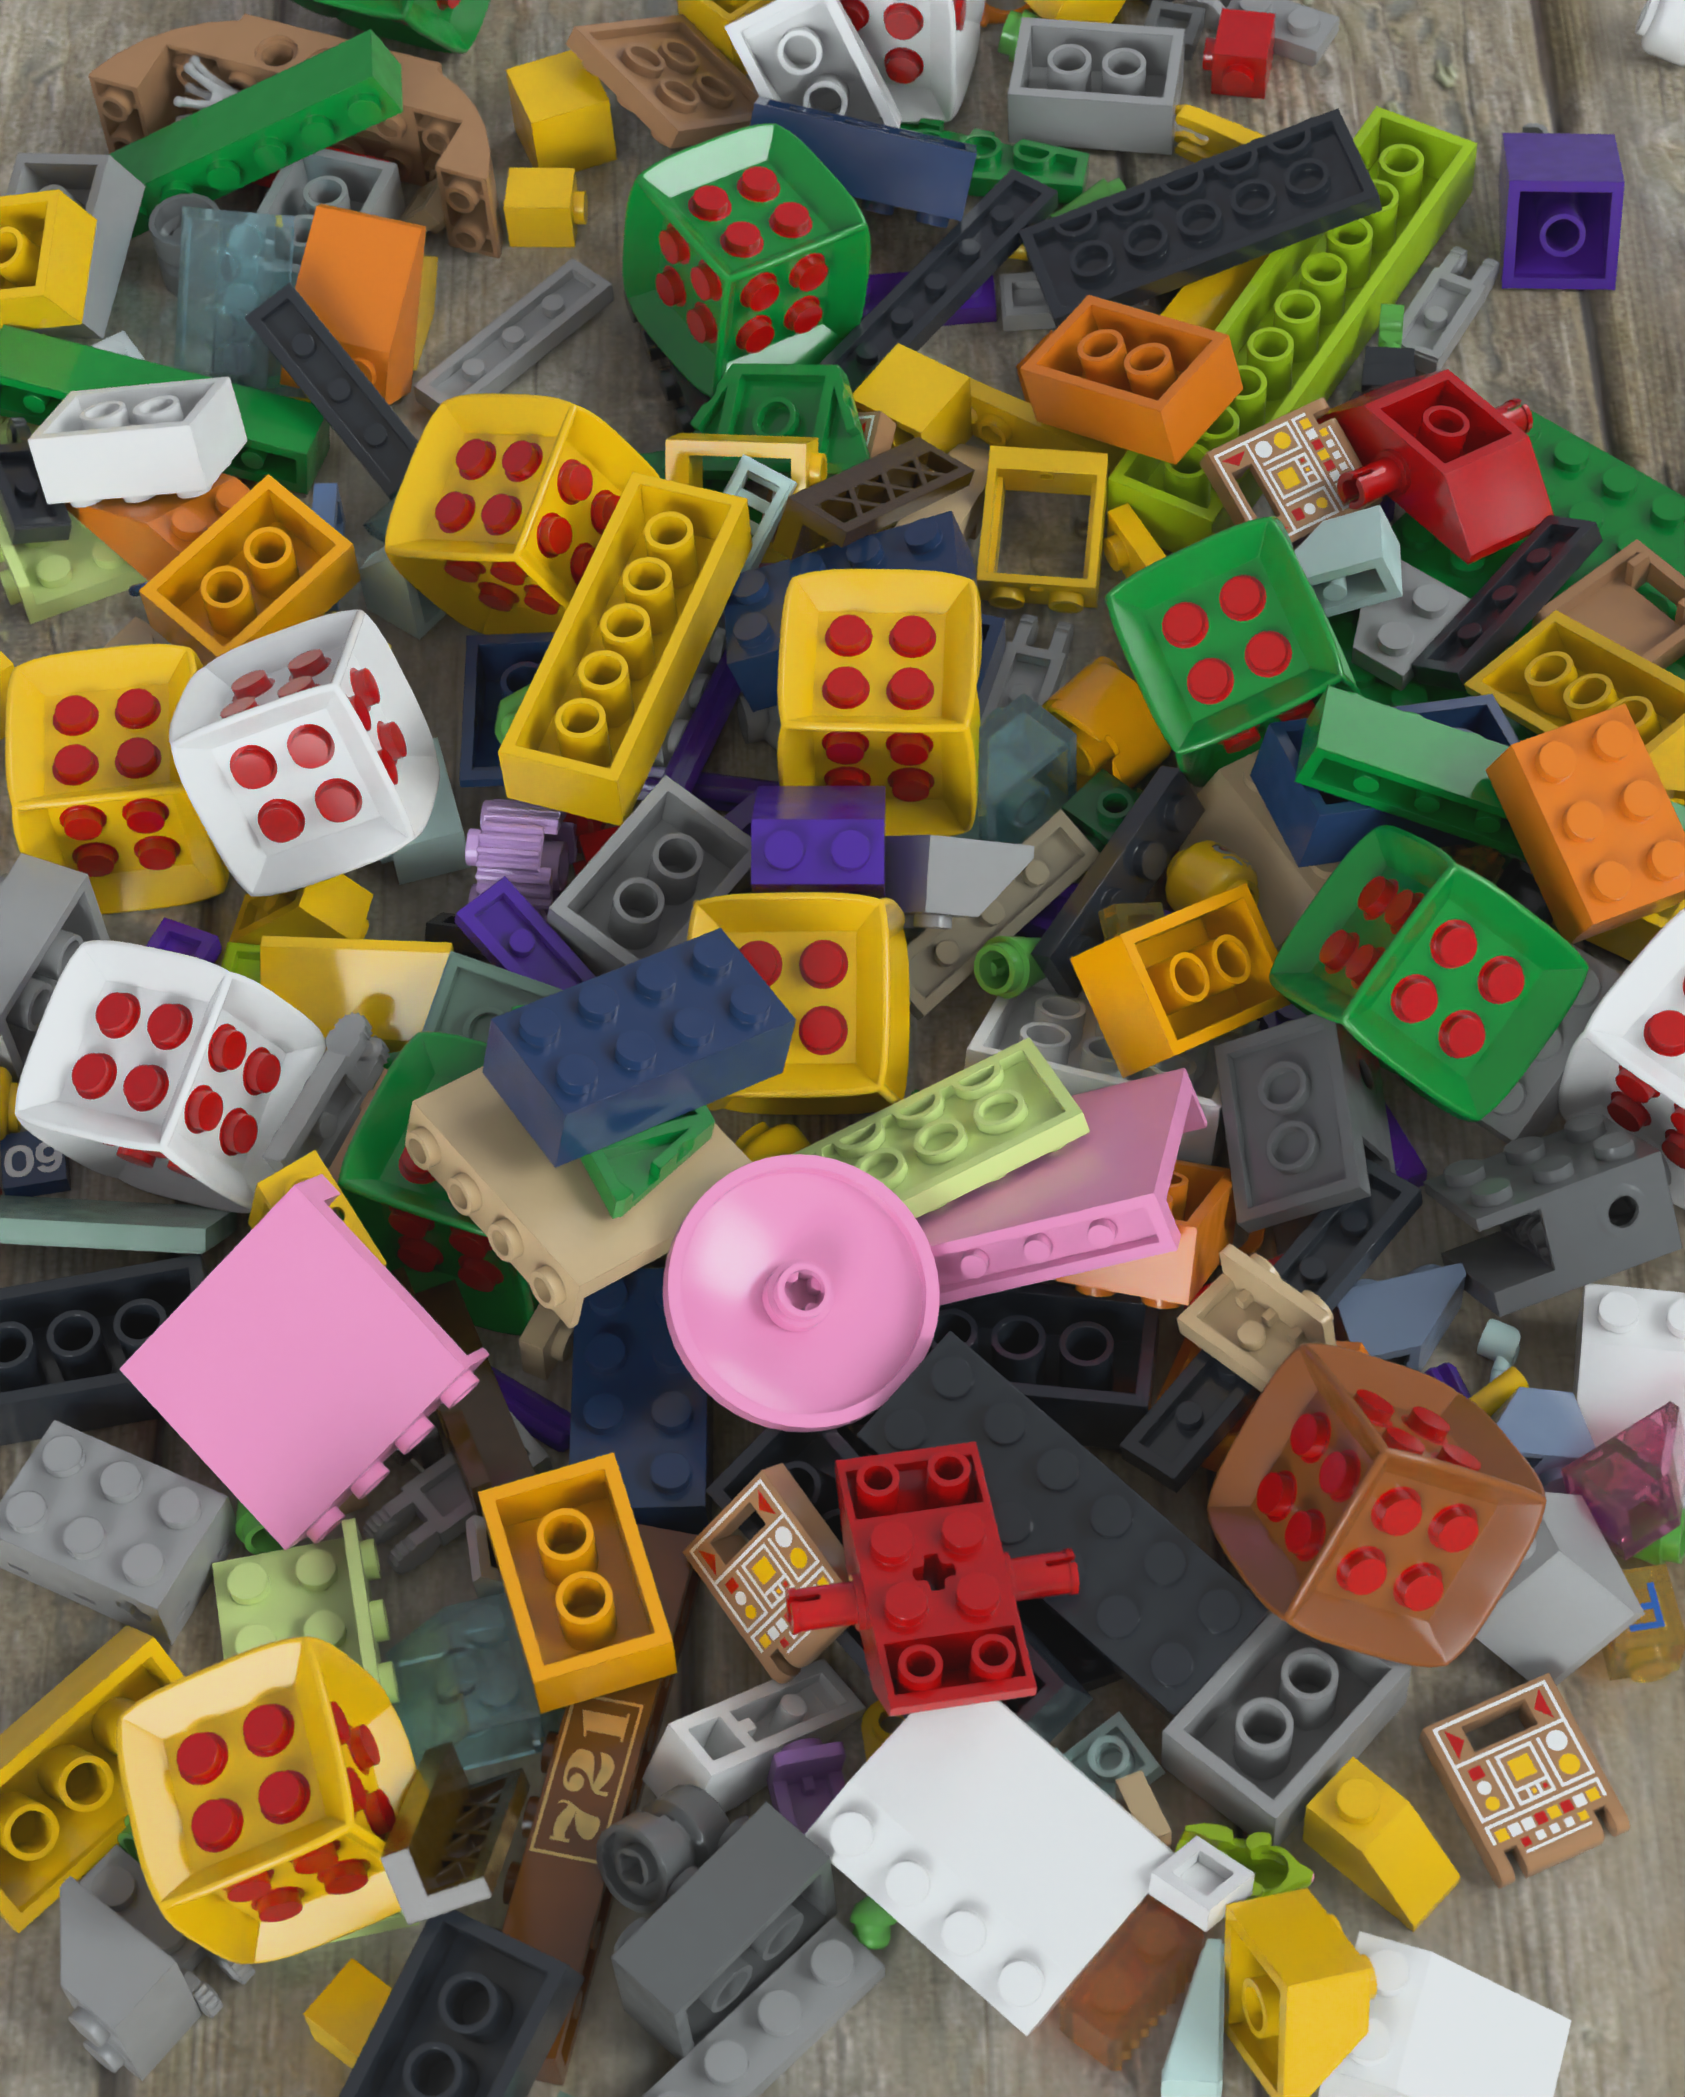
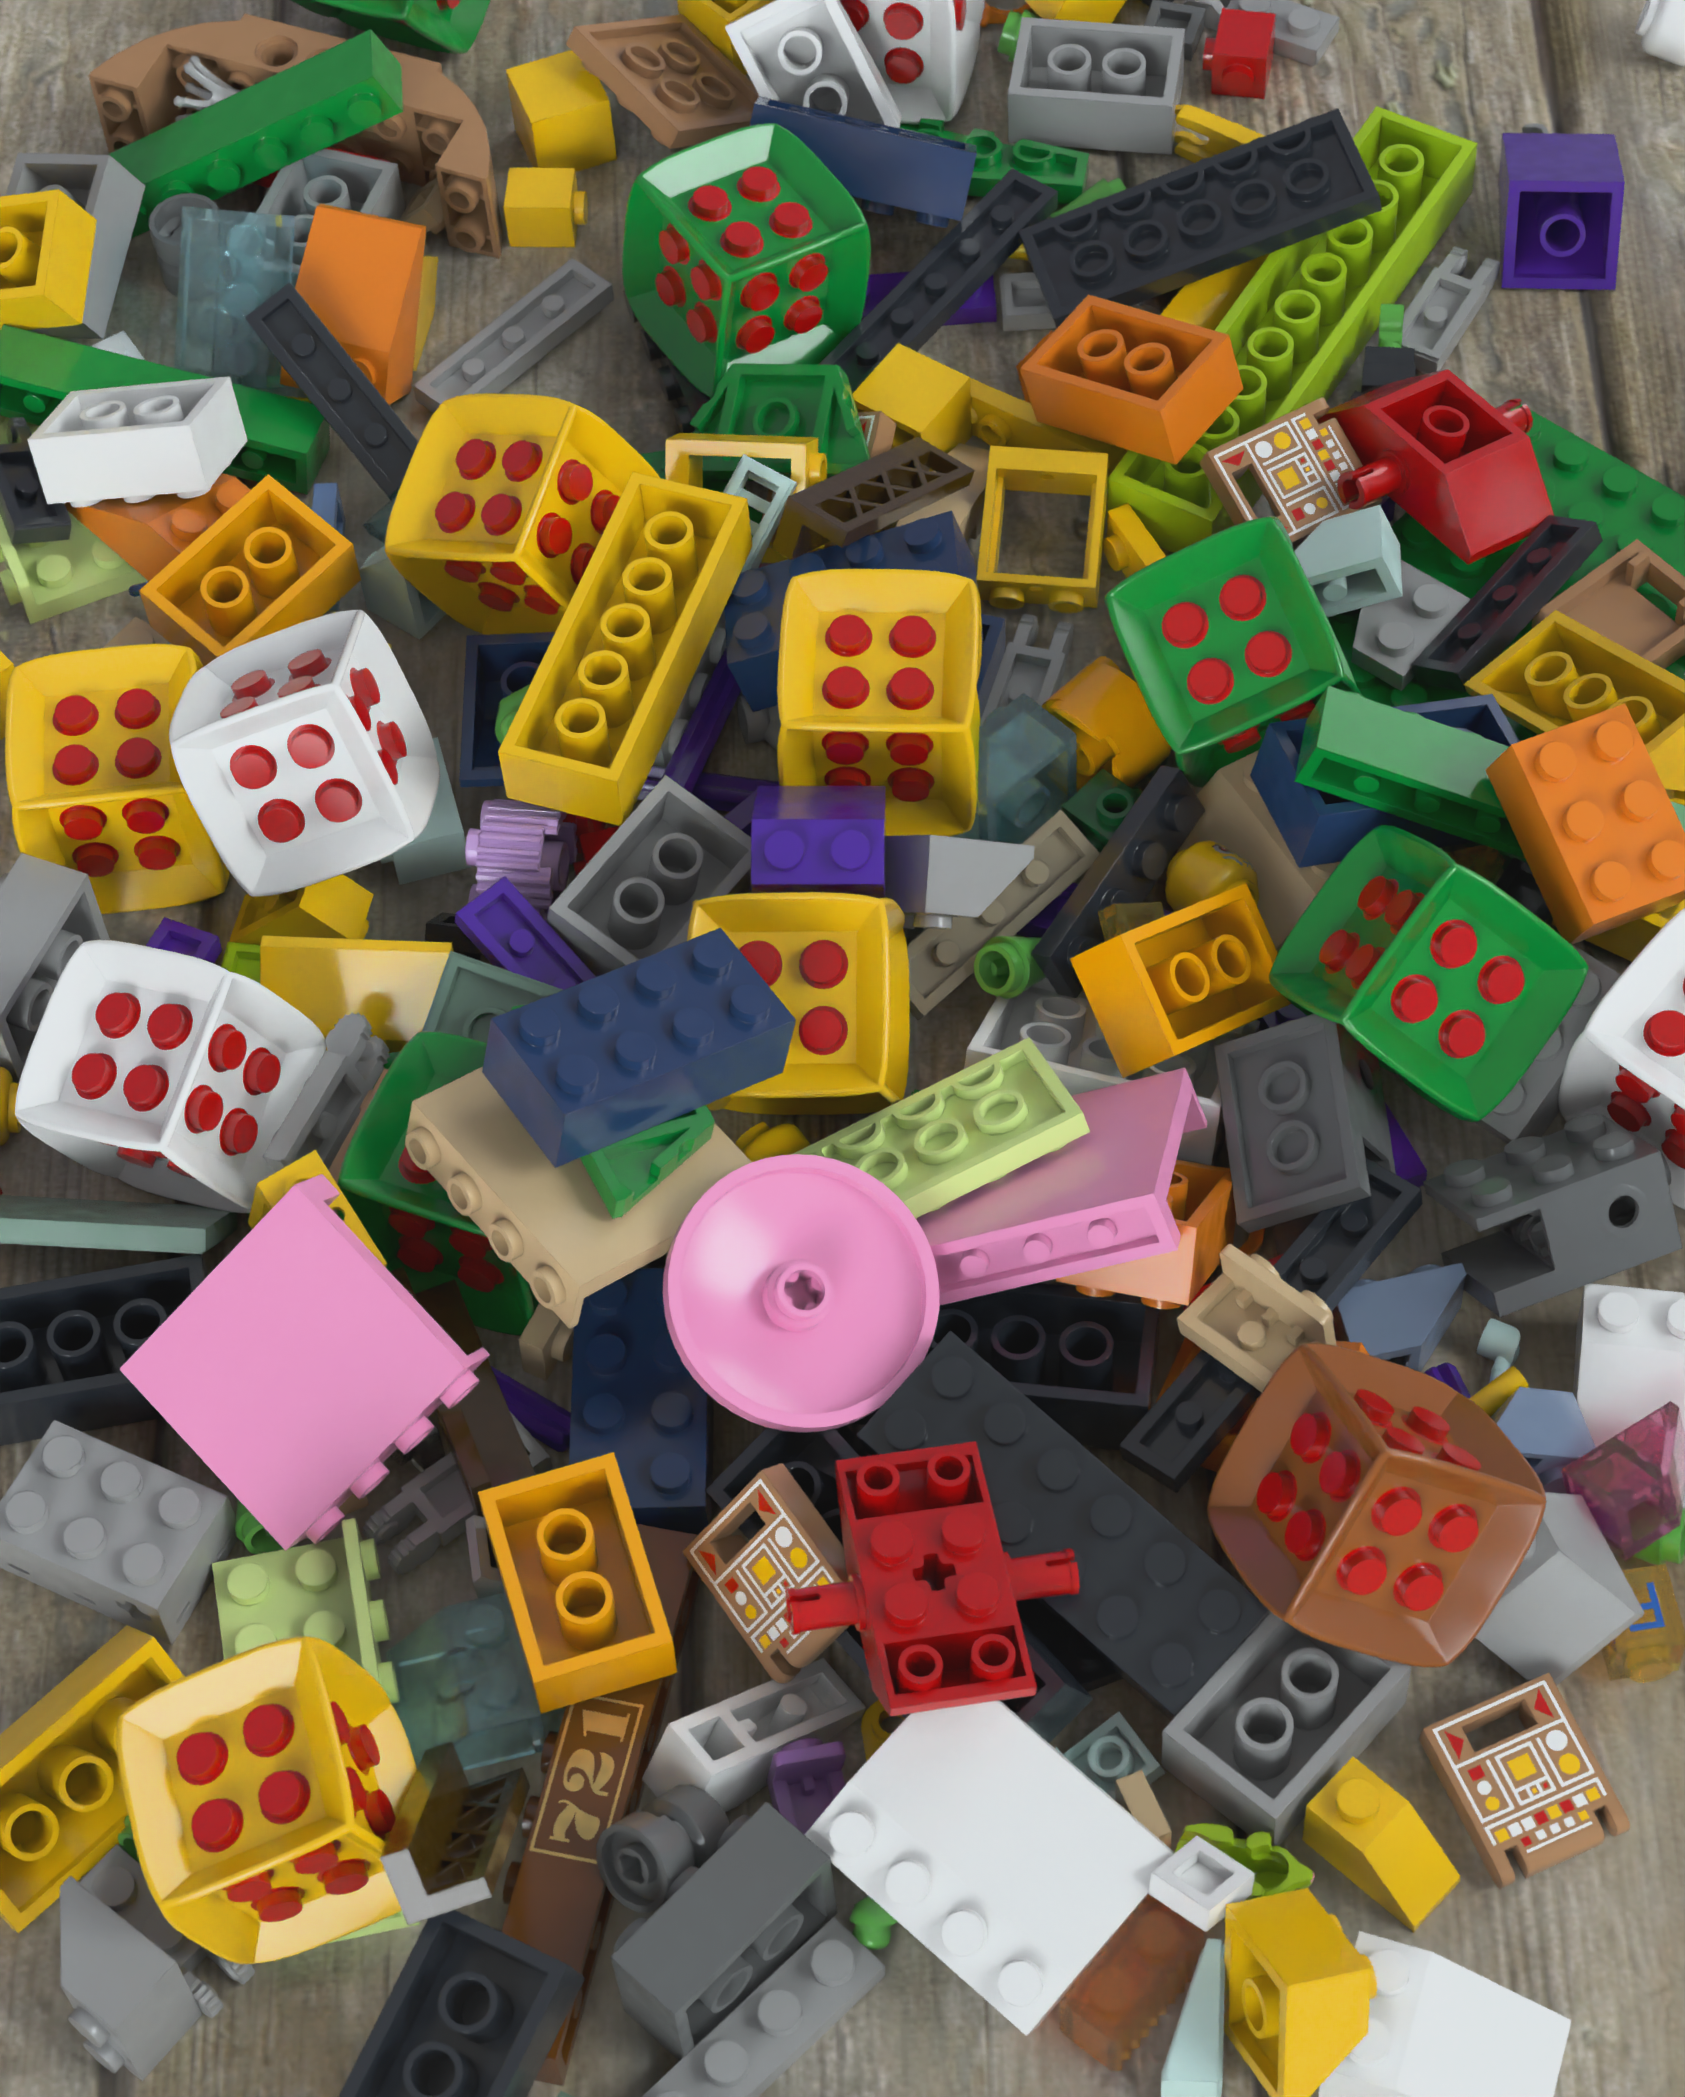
dark blue tile [0,1131,71,1197] -> none
yellow brick [303,1958,392,2069] -> none

